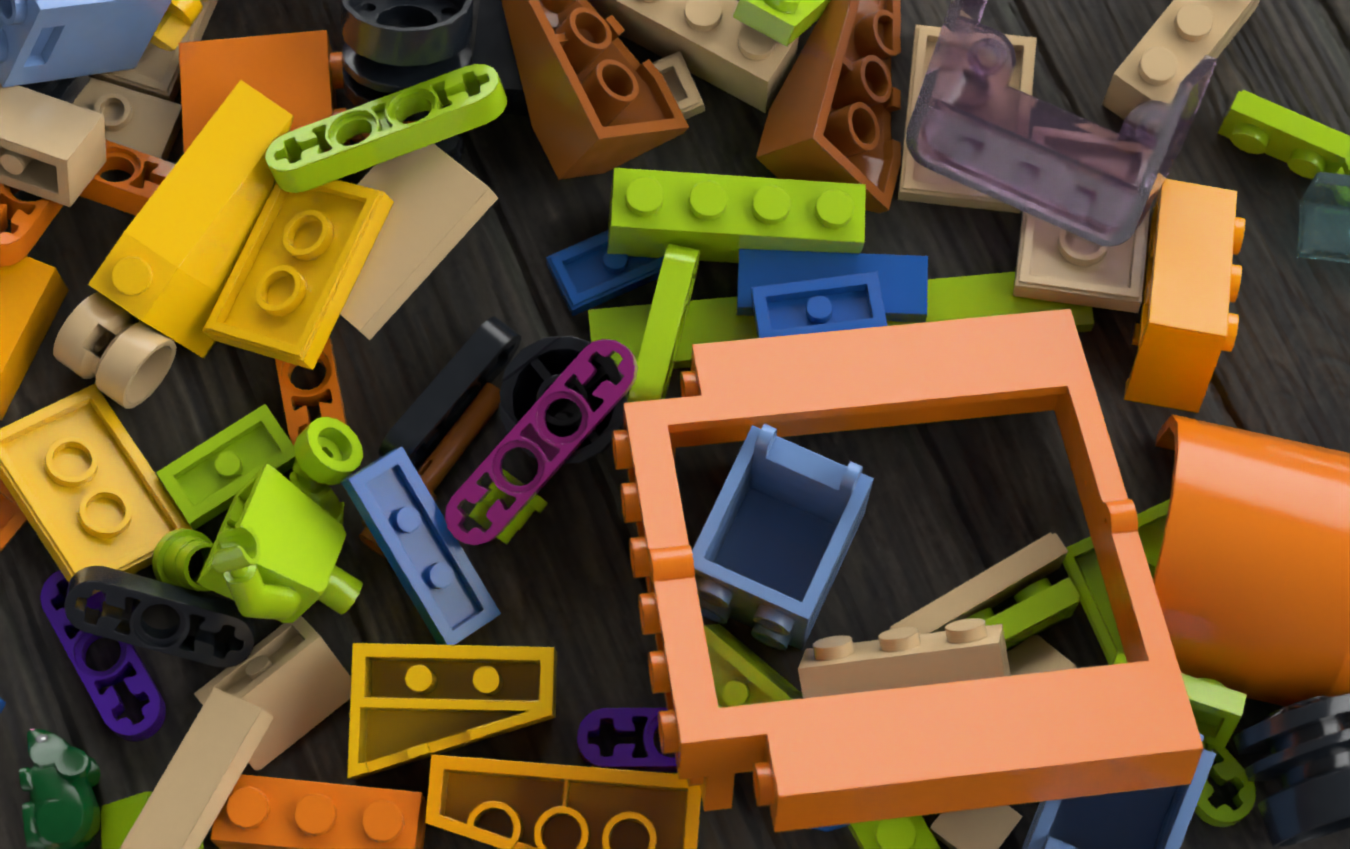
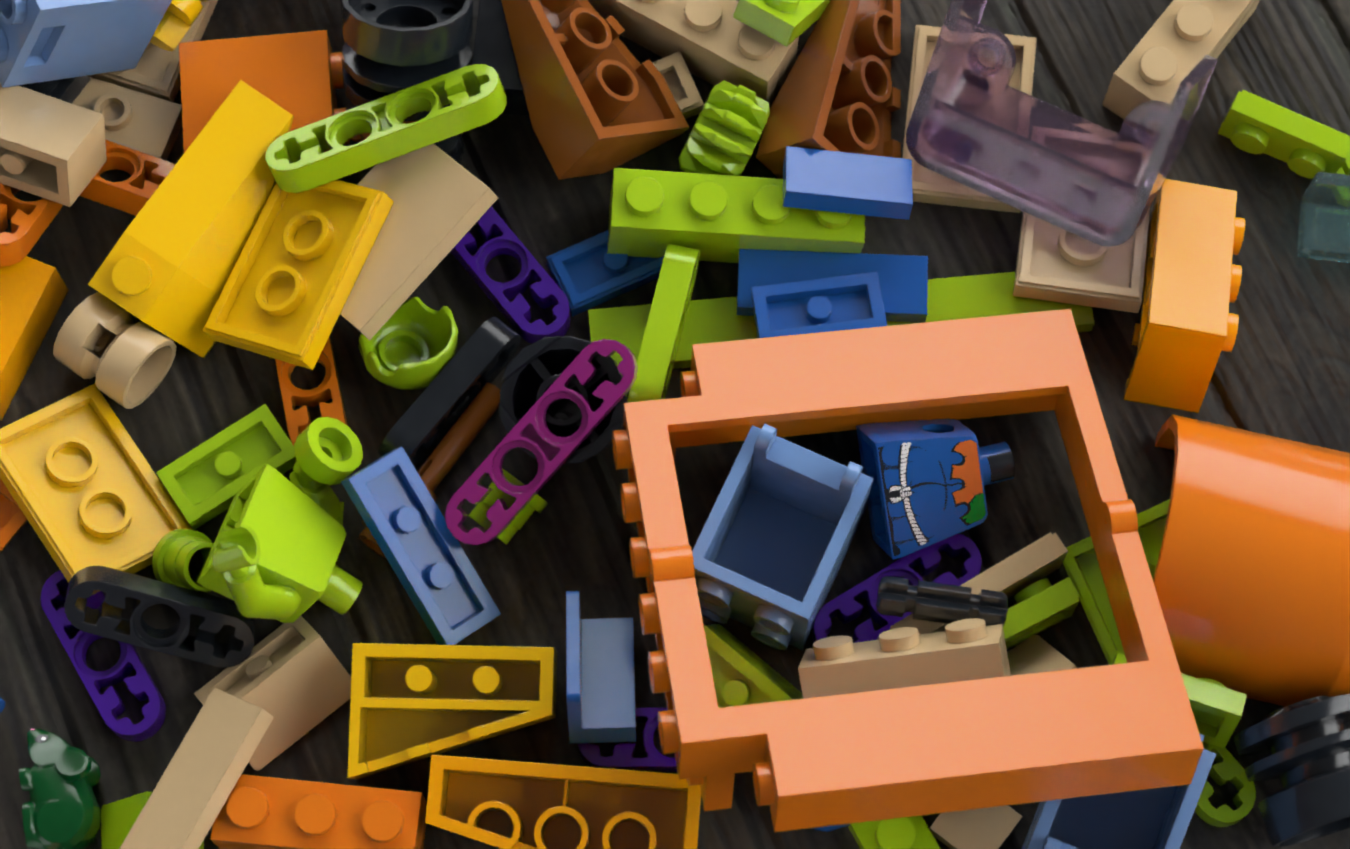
none -> lime hair [358,296,458,390]
none -> dark purple beam [450,206,570,344]
none -> blue panel [566,591,636,744]
none -> lime gear [679,80,770,176]
none -> tile [783,146,913,220]
none -> dark purple beam [812,534,982,643]
none -> blue torso [856,418,1015,559]
none -> black axle [876,576,1008,626]

